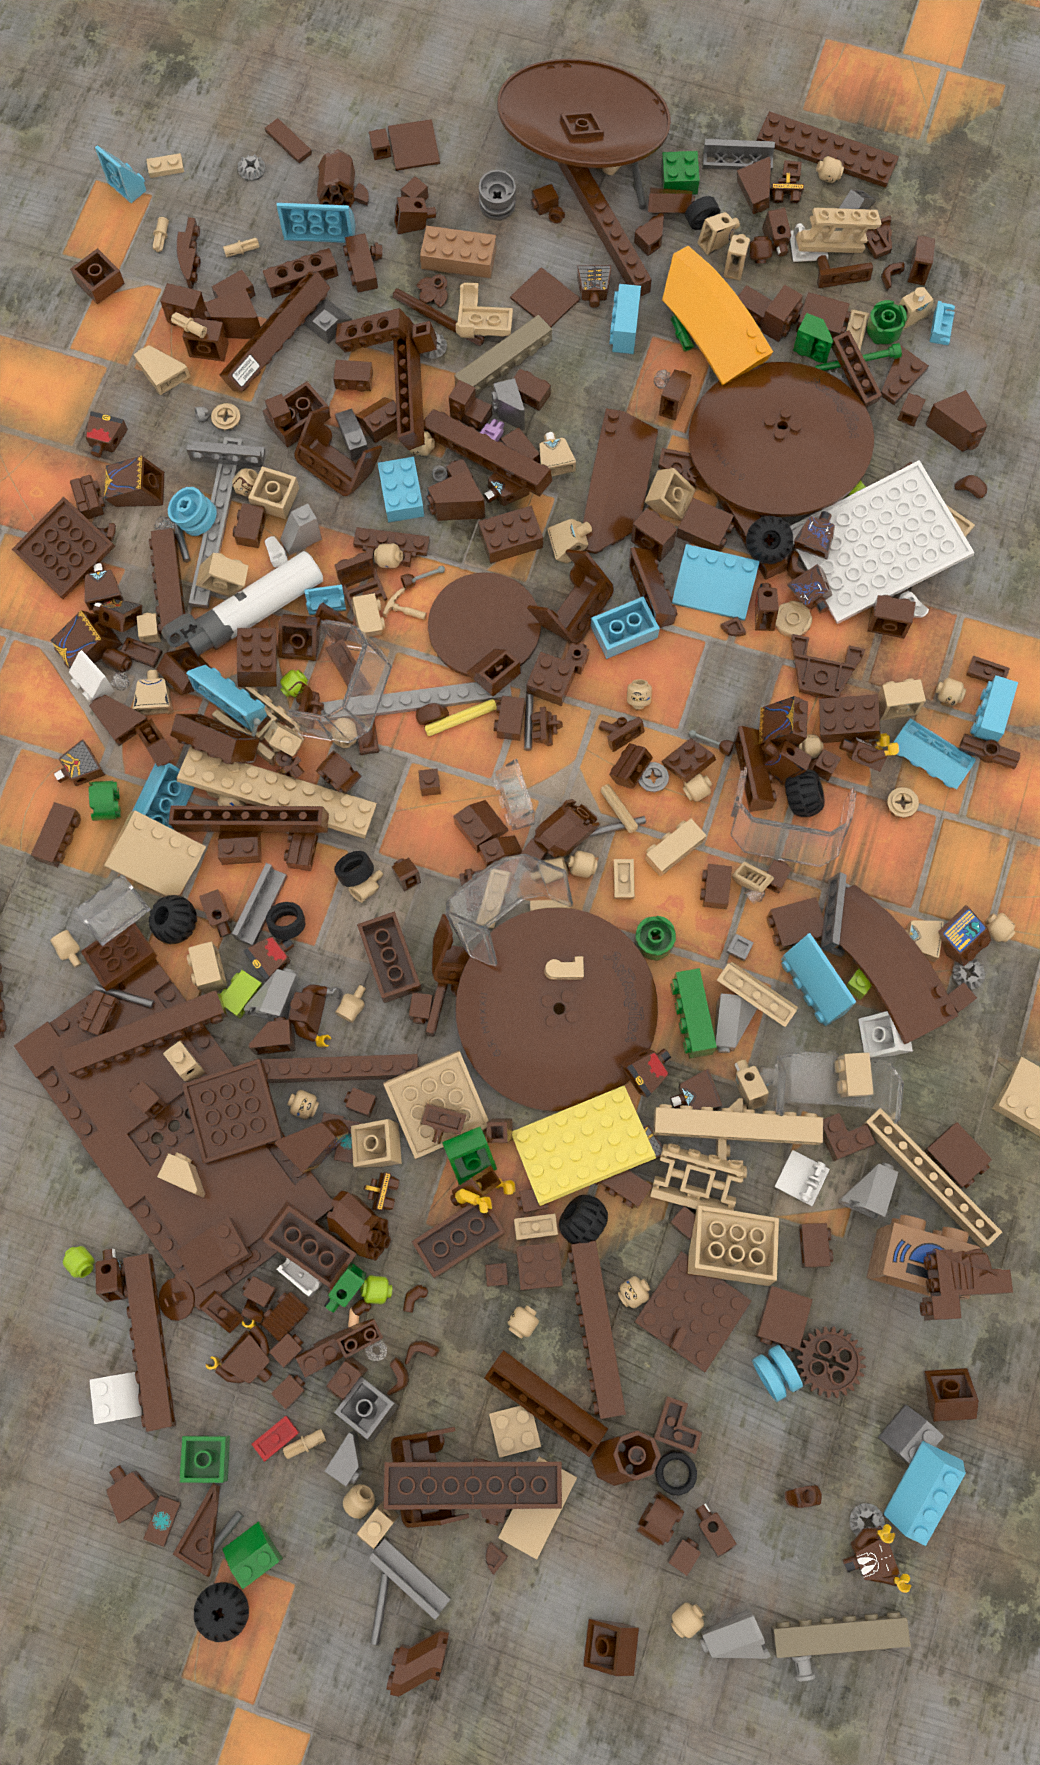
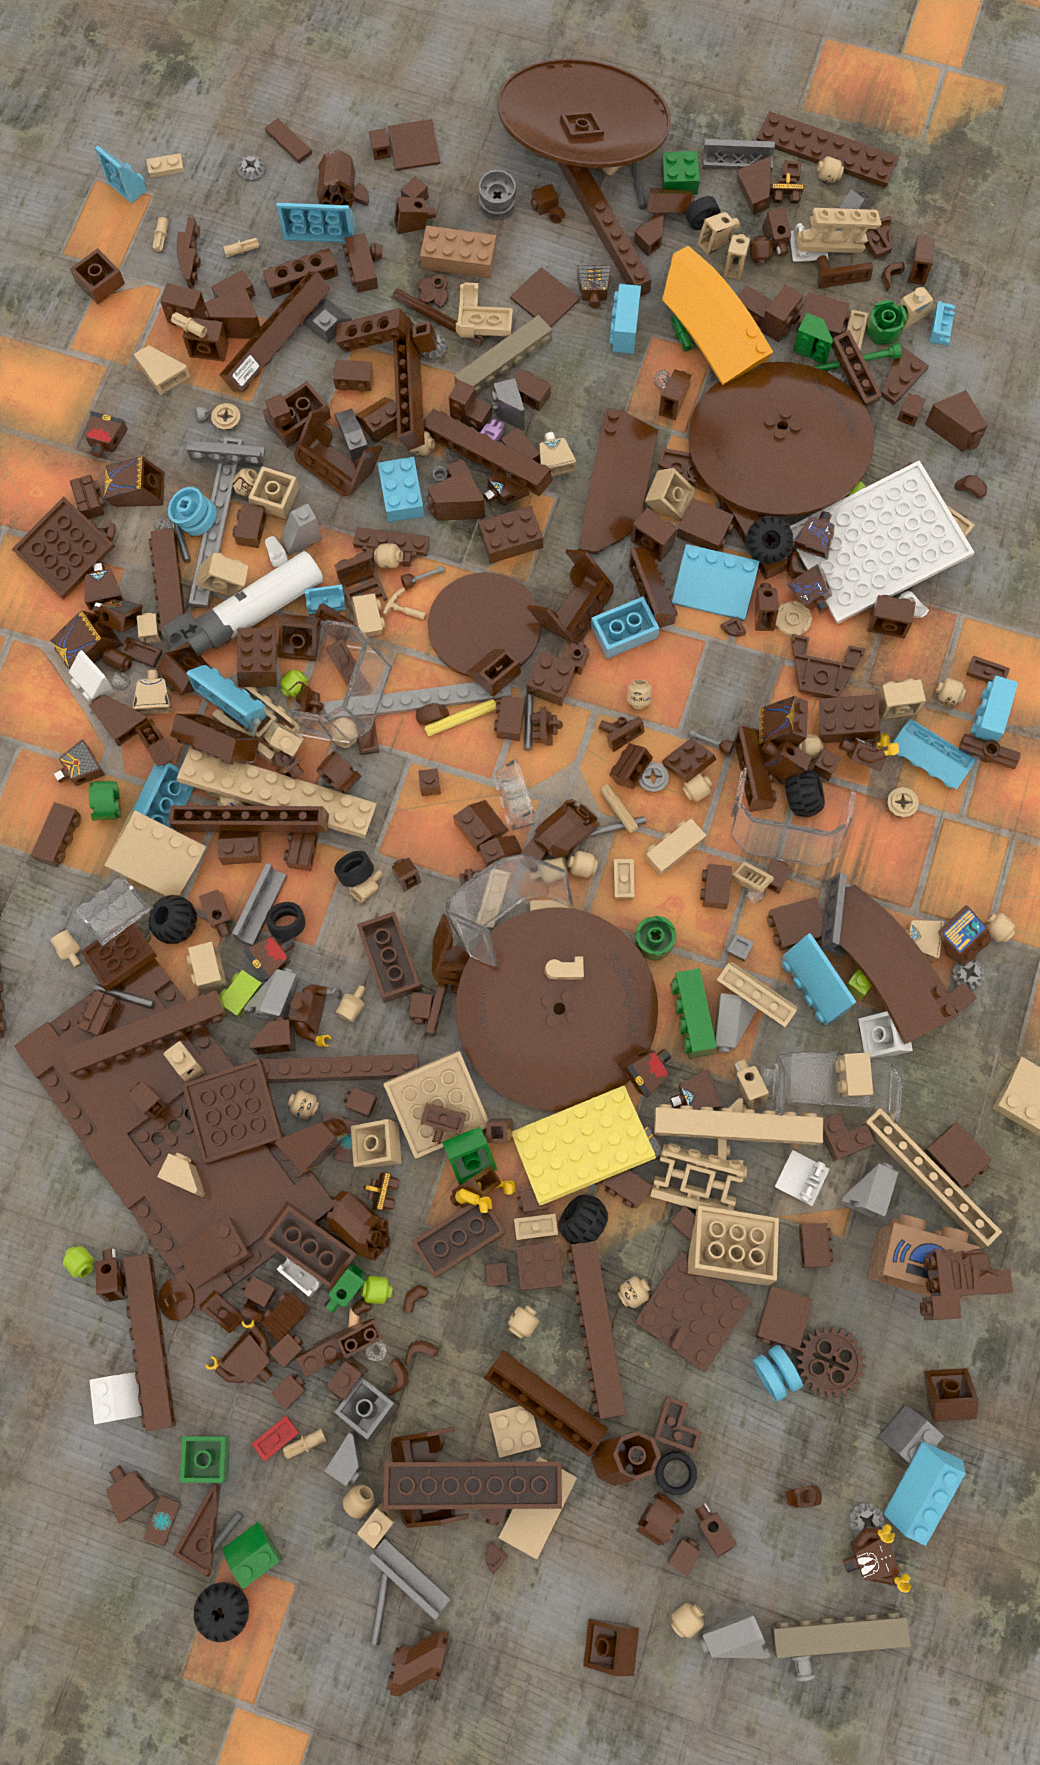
tan torso [547,519,592,564] -> none

